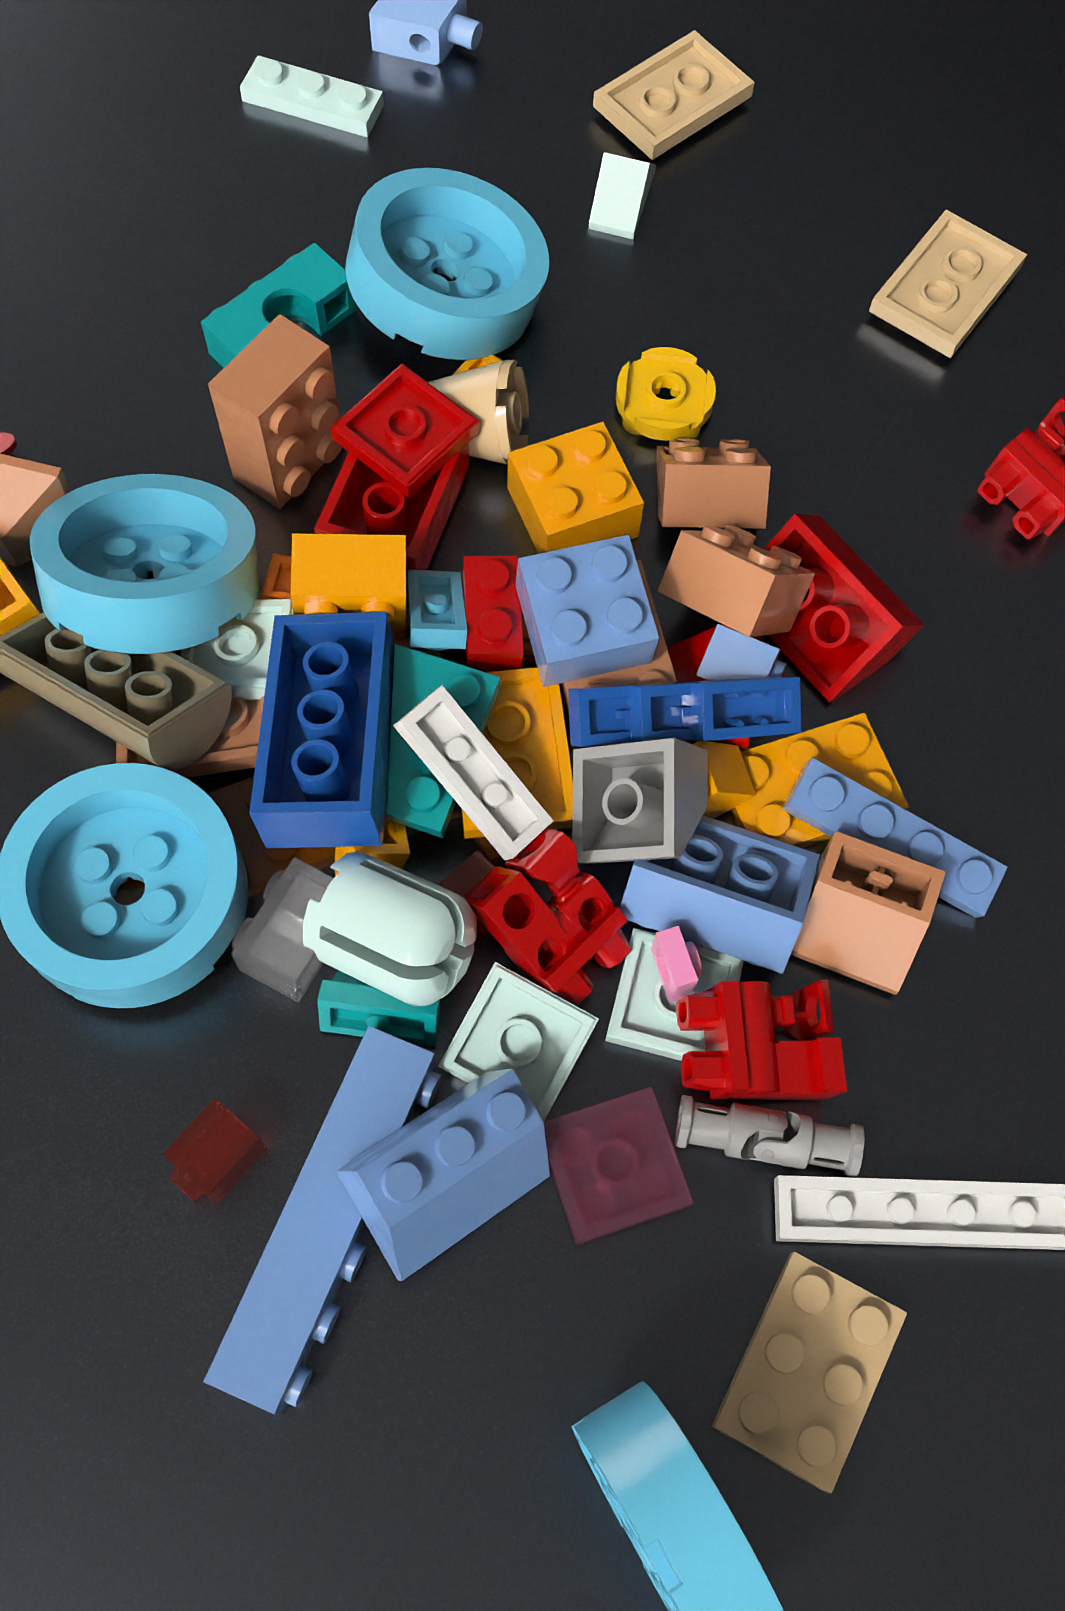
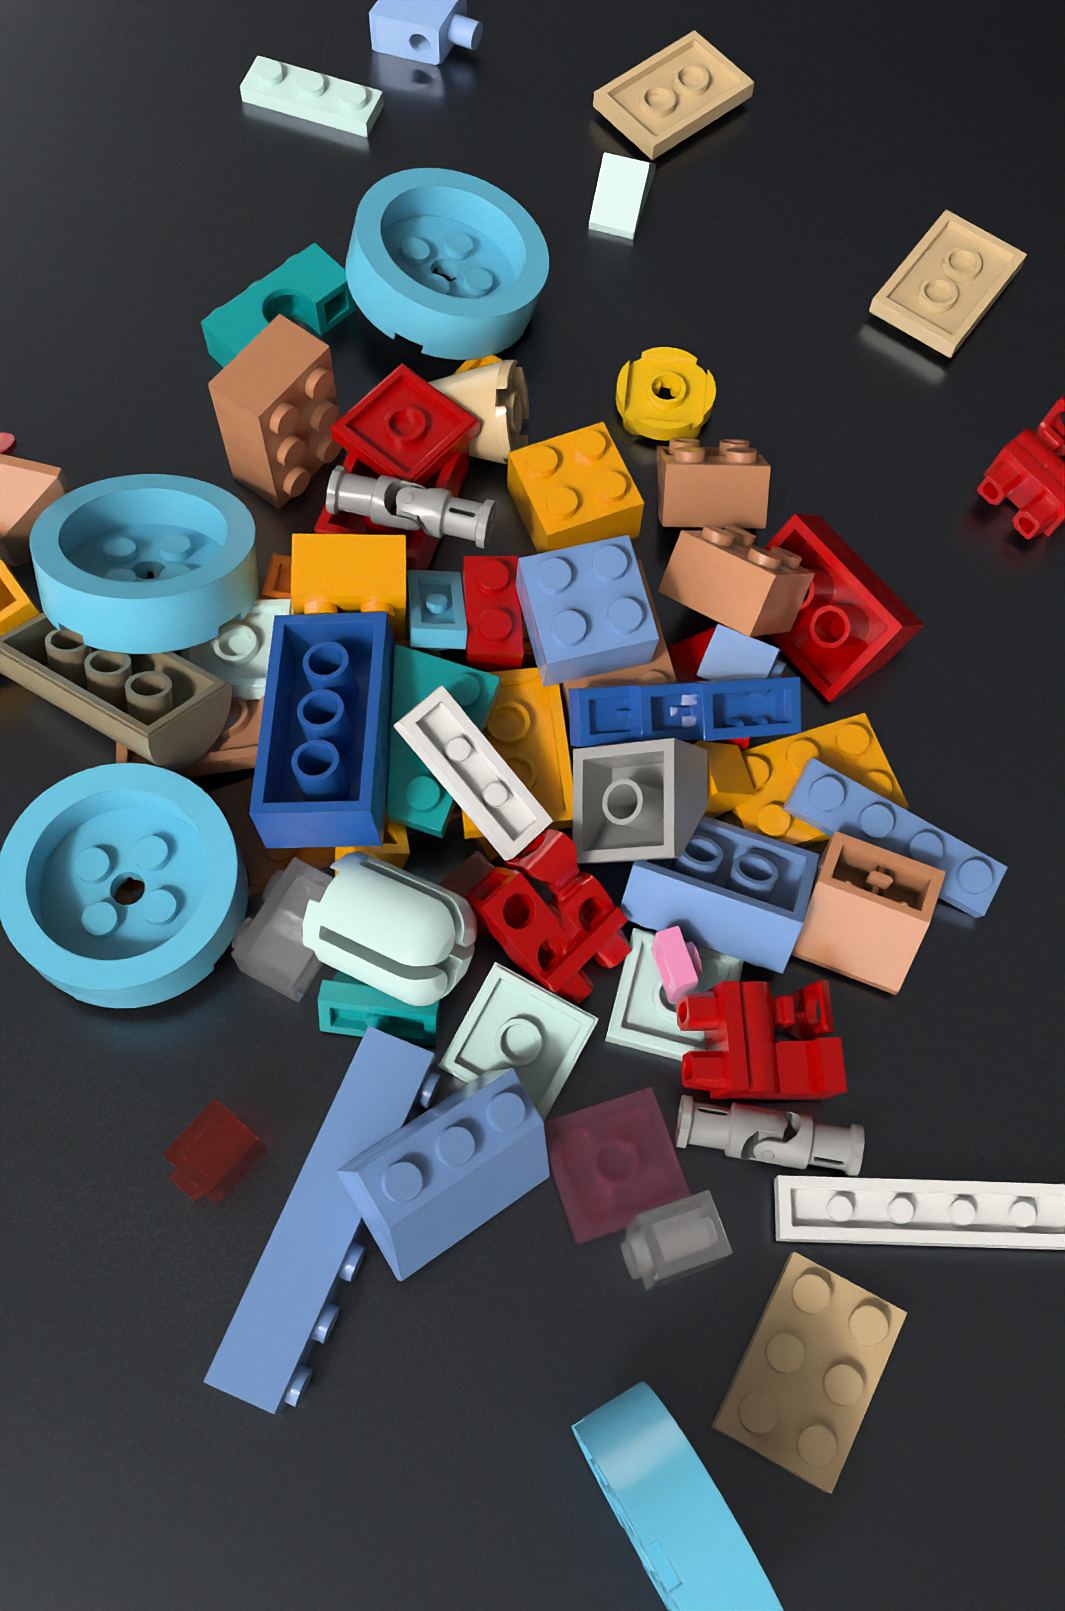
none -> light grey piece [326,465,496,549]
none -> clear brick [621,1190,733,1290]

